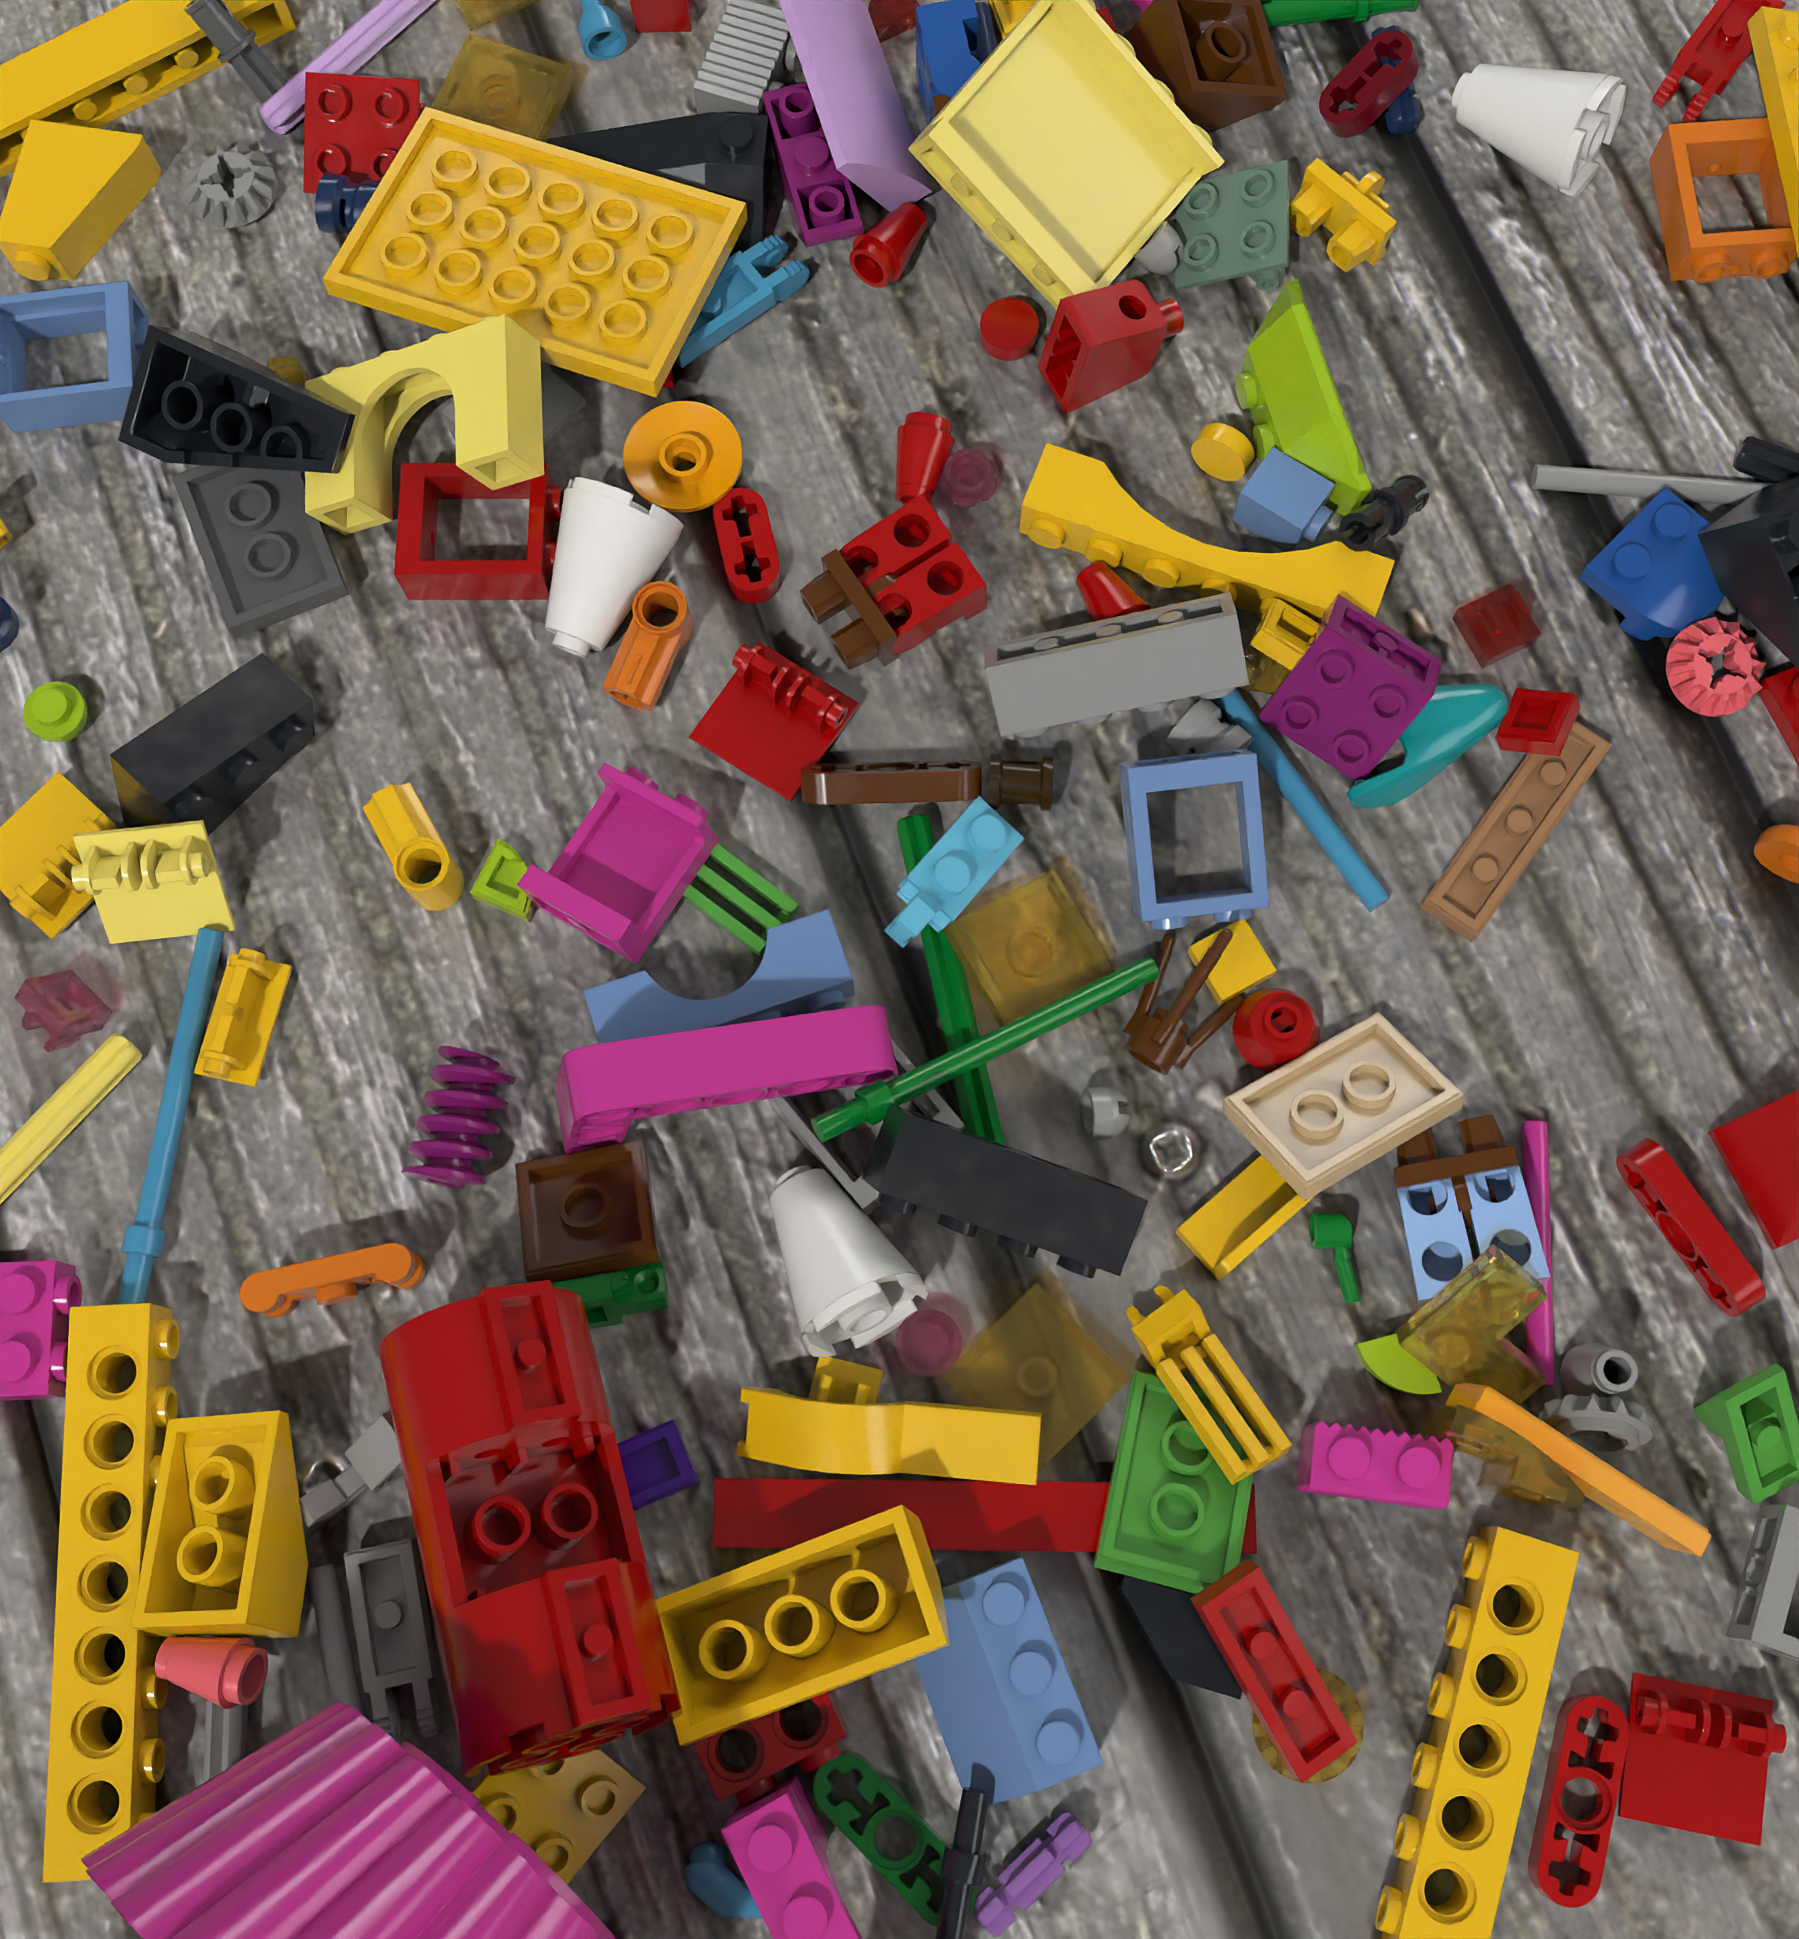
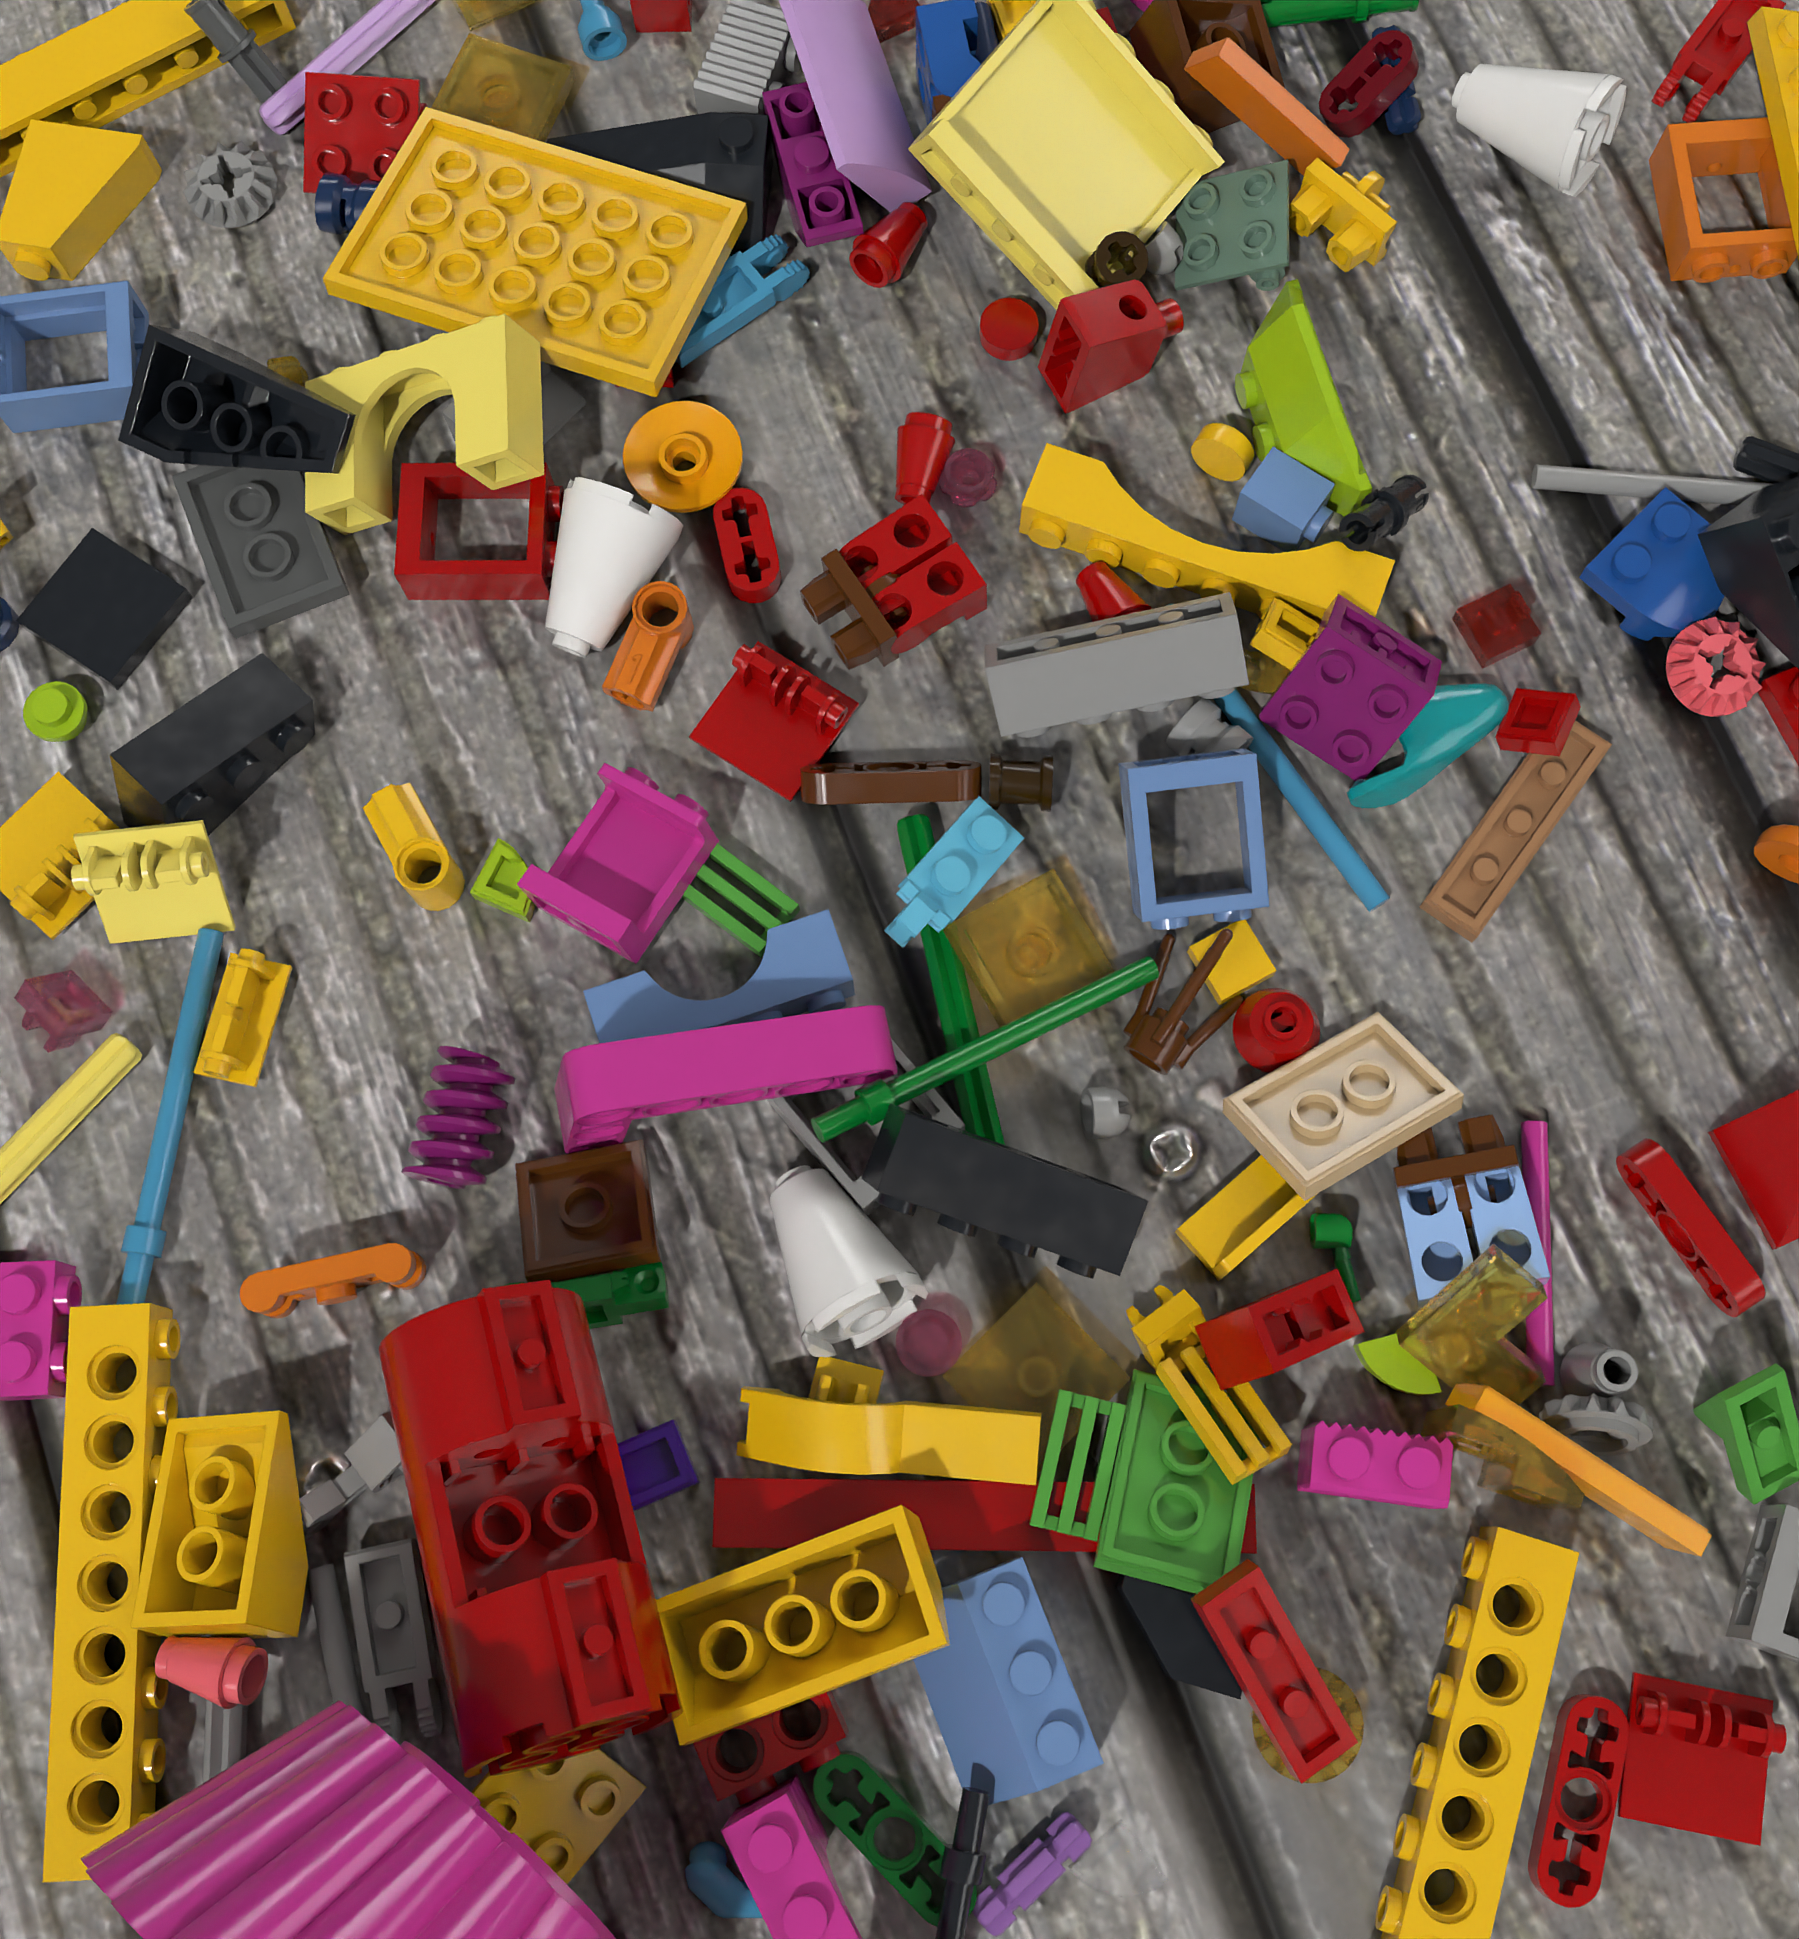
none -> black tile [16,528,193,690]
none -> bright green tile [1029,1389,1126,1542]
none -> dark brown bush [1085,231,1148,288]
none -> orange tile [1184,37,1350,176]
none -> red brick [1194,1268,1365,1391]

